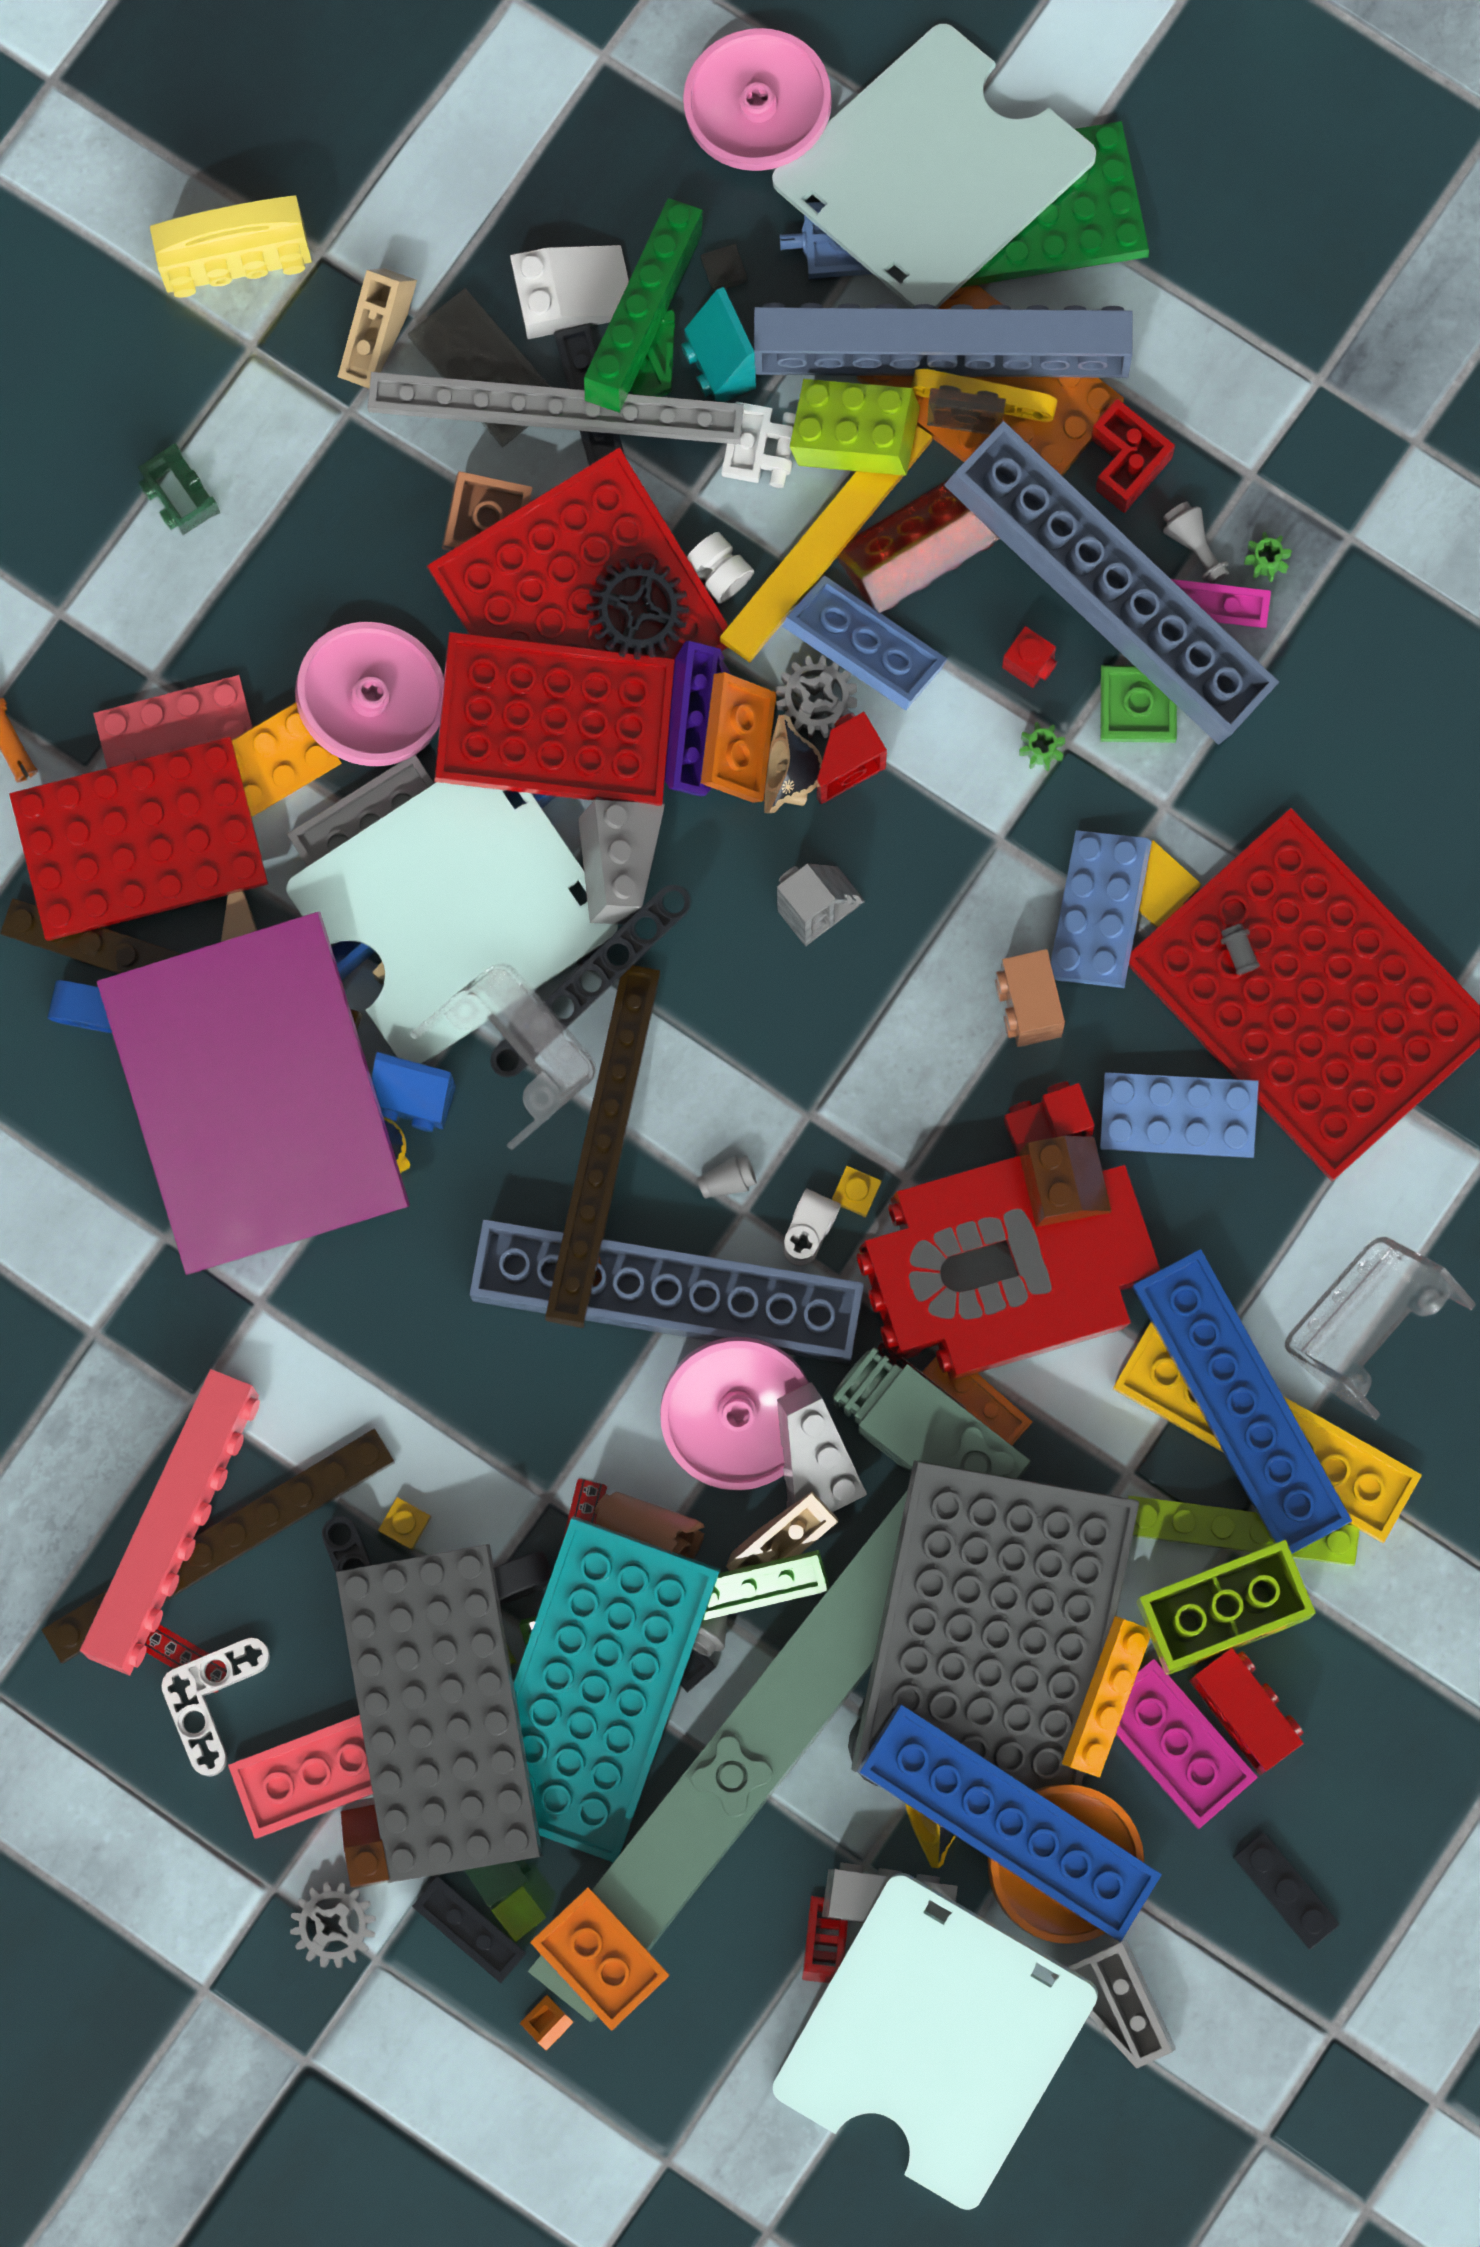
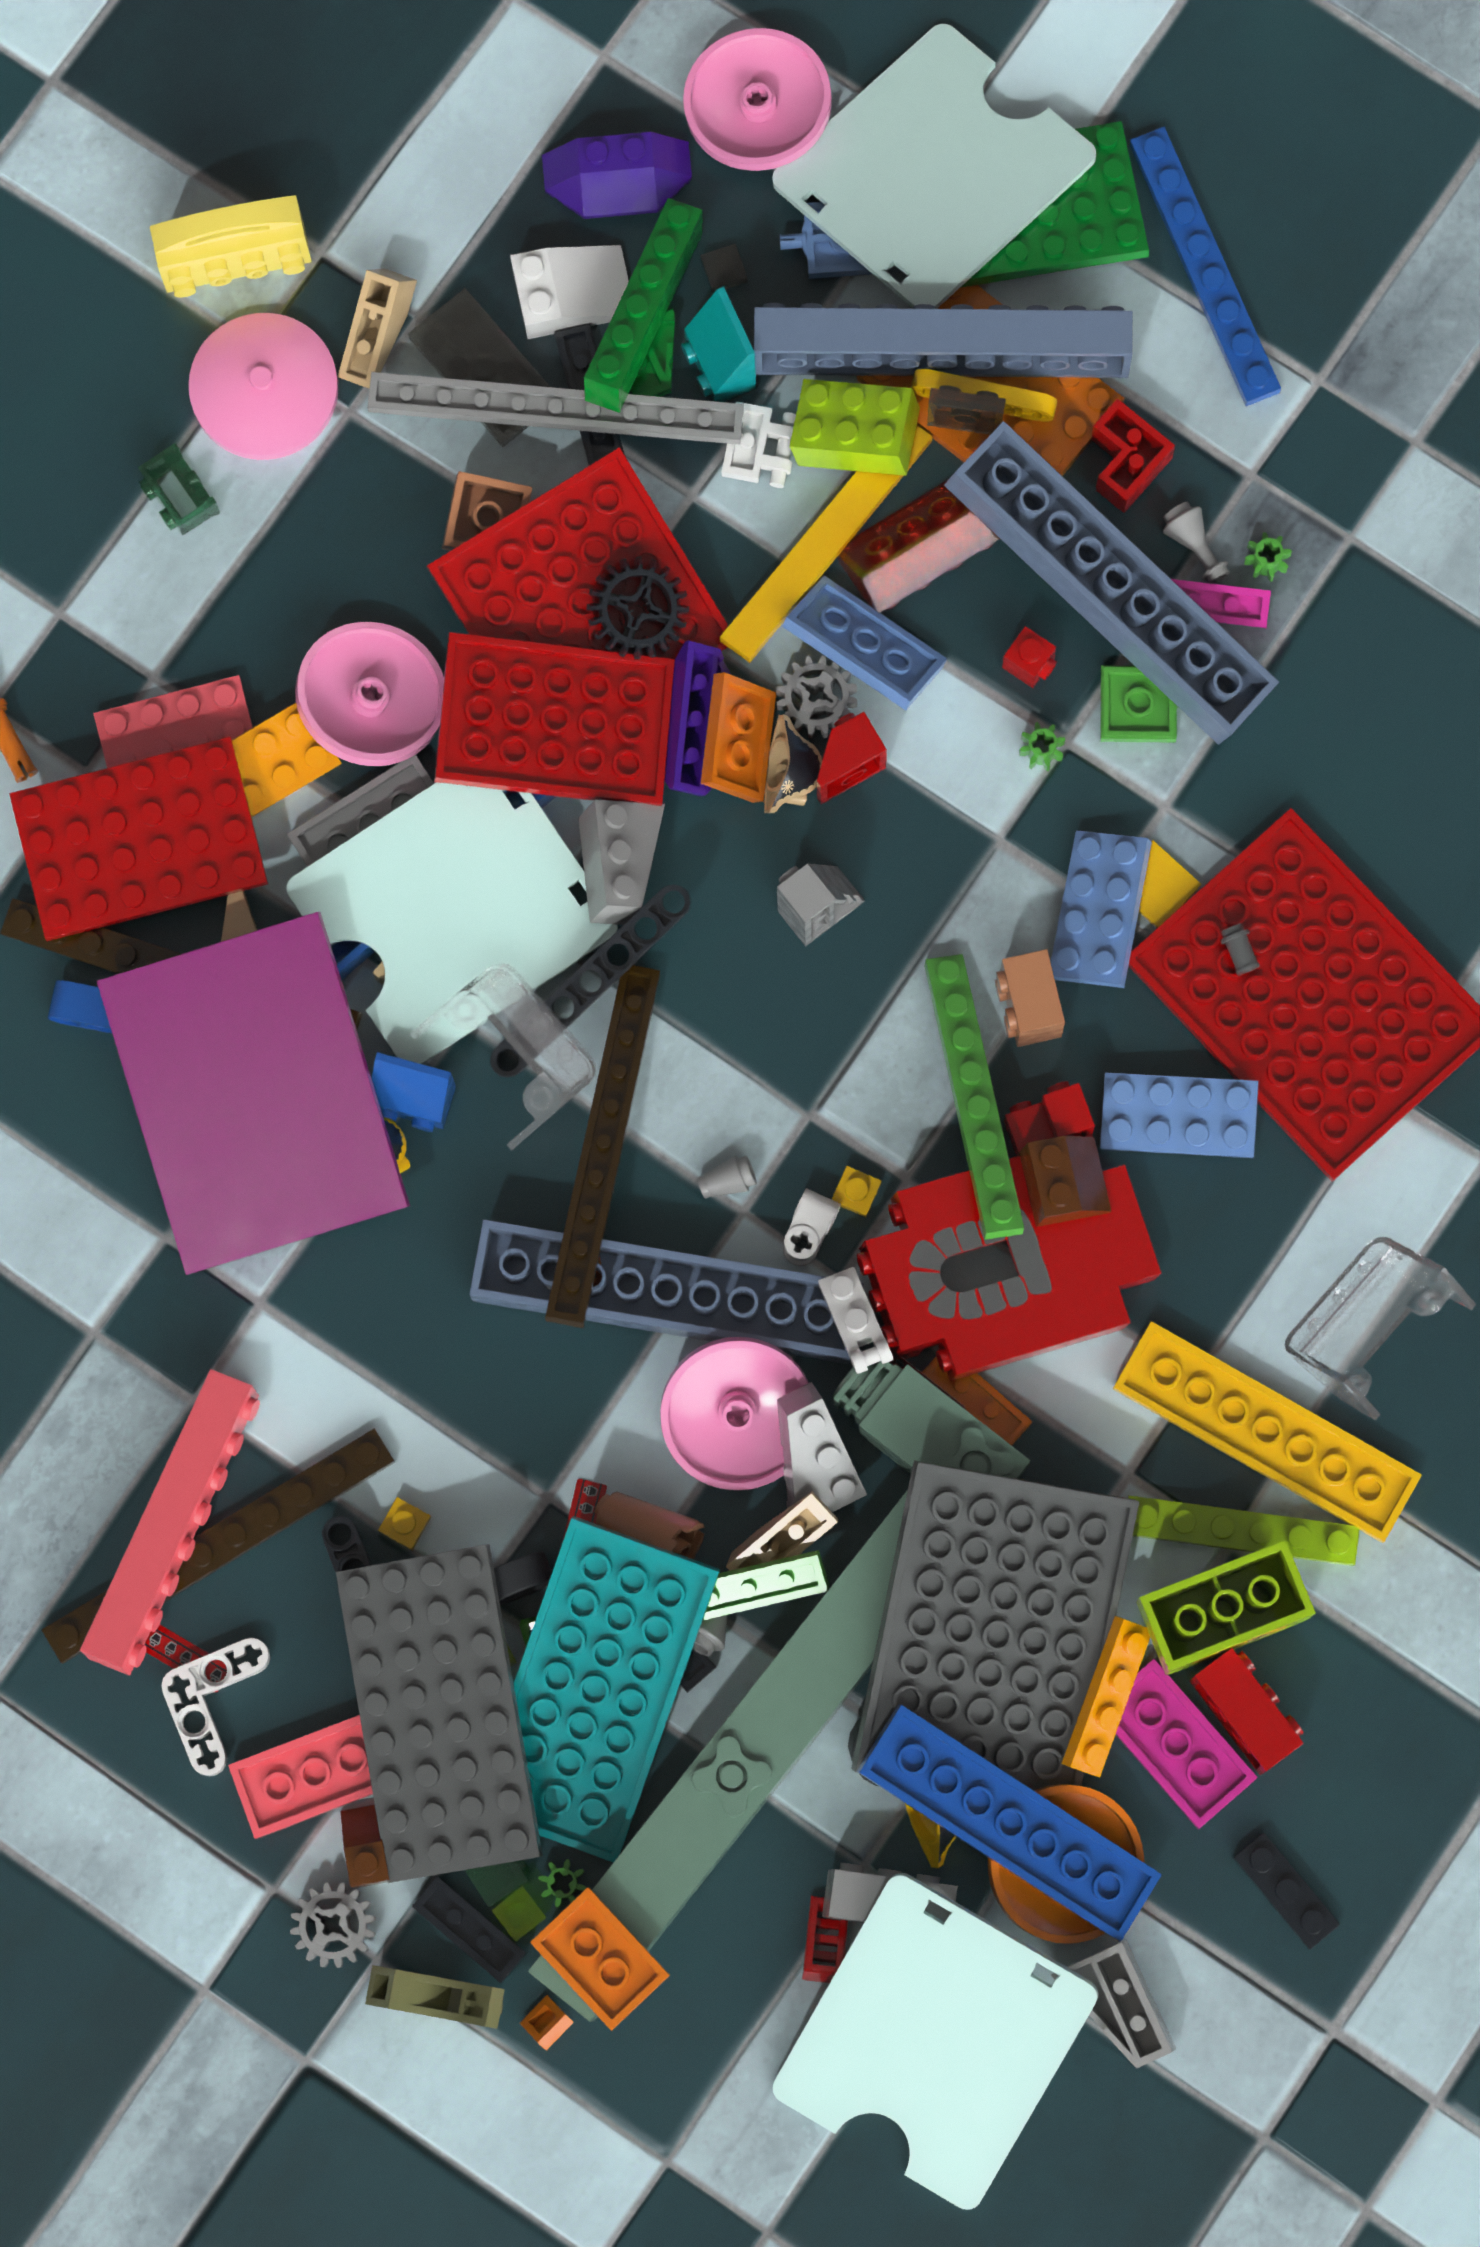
white wheel [687,532,754,603] -> none
blue plate [1132,1249,1352,1554] -> none
none -> bright pink dish [189,313,338,460]
none -> olive arch [365,1965,505,2029]
none -> bright green gear [538,1859,587,1908]
none -> dark purple wedge [542,132,692,219]
none -> white plate [818,1267,893,1374]
none -> bright green plate [924,954,1024,1240]
none -> blue plate [1130,127,1281,407]

